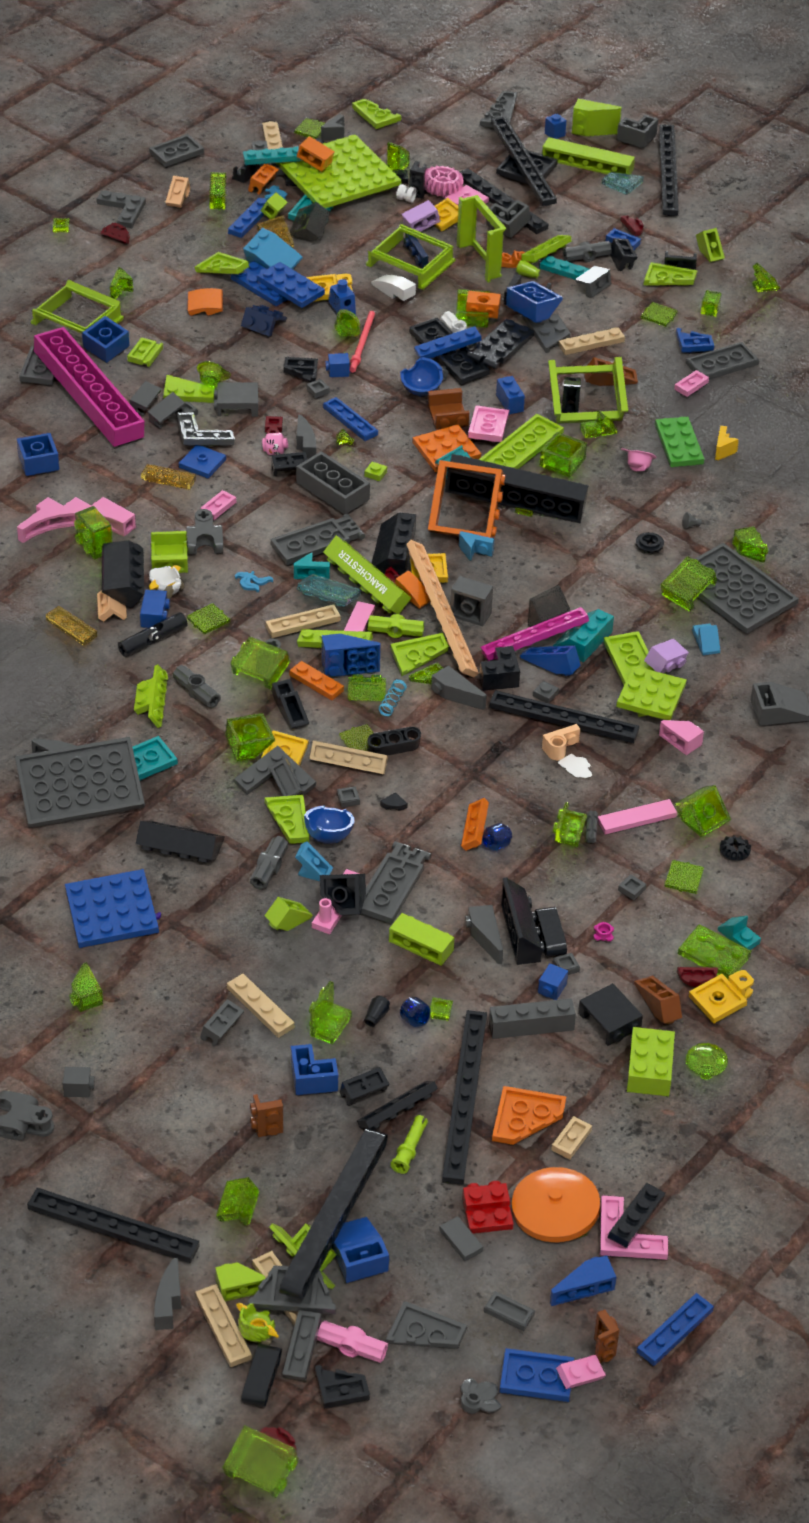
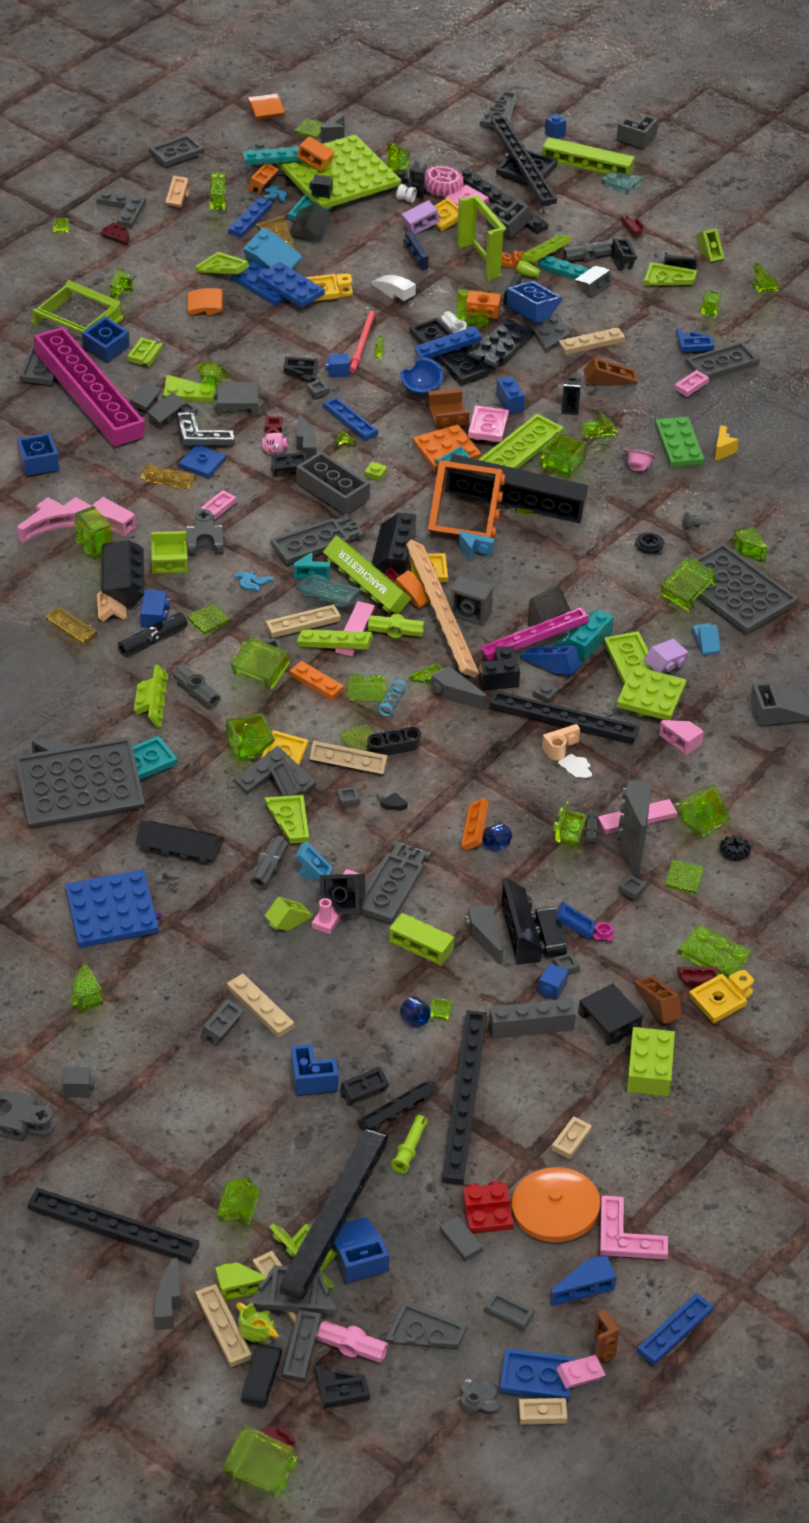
white hair [149,565,185,599] -> none
black hinge [232,164,261,183] -> none
dark blue bracket [241,305,287,336] -> none
dark orange bracket [250,1094,283,1137] -> none
lime brick [260,192,288,220] -> none
tan plate [262,121,282,149] -> none
black slope [271,679,309,729] -> none
blue cylinder [304,806,354,844] -> none
clear neon green bracket [309,981,352,1045] -> none
blue slope [321,634,381,677] -> none
blue torso [328,279,356,322] -> none
clear neon green piece [334,309,360,337] -> none
lime wing [352,99,401,129] -> none
black cone [364,995,390,1027] -> none
lime piece [366,224,455,290] -> none
lime wing [390,633,449,676] -> none
orange plate [492,1086,566,1145] -> none
lime piece [548,357,628,424] -> none
lime slope [572,99,622,136] -> none
blue plate [606,228,641,250] -> none
black plate [607,1182,666,1248] -> none
clear neon green piece [641,302,678,327] -> none
black plate [659,124,679,216] -> none
clear neon green dish [686,1043,728,1080] -> none
teal slope [717,916,761,953] -> none
none -> orange slope [248,94,285,120]
none -> brick [309,174,333,198]
none -> clear neon green tile [375,335,385,359]
none -> tan plate [519,1398,567,1425]
none -> blue plate [556,902,595,939]
none -> dark grey slope [617,780,652,879]

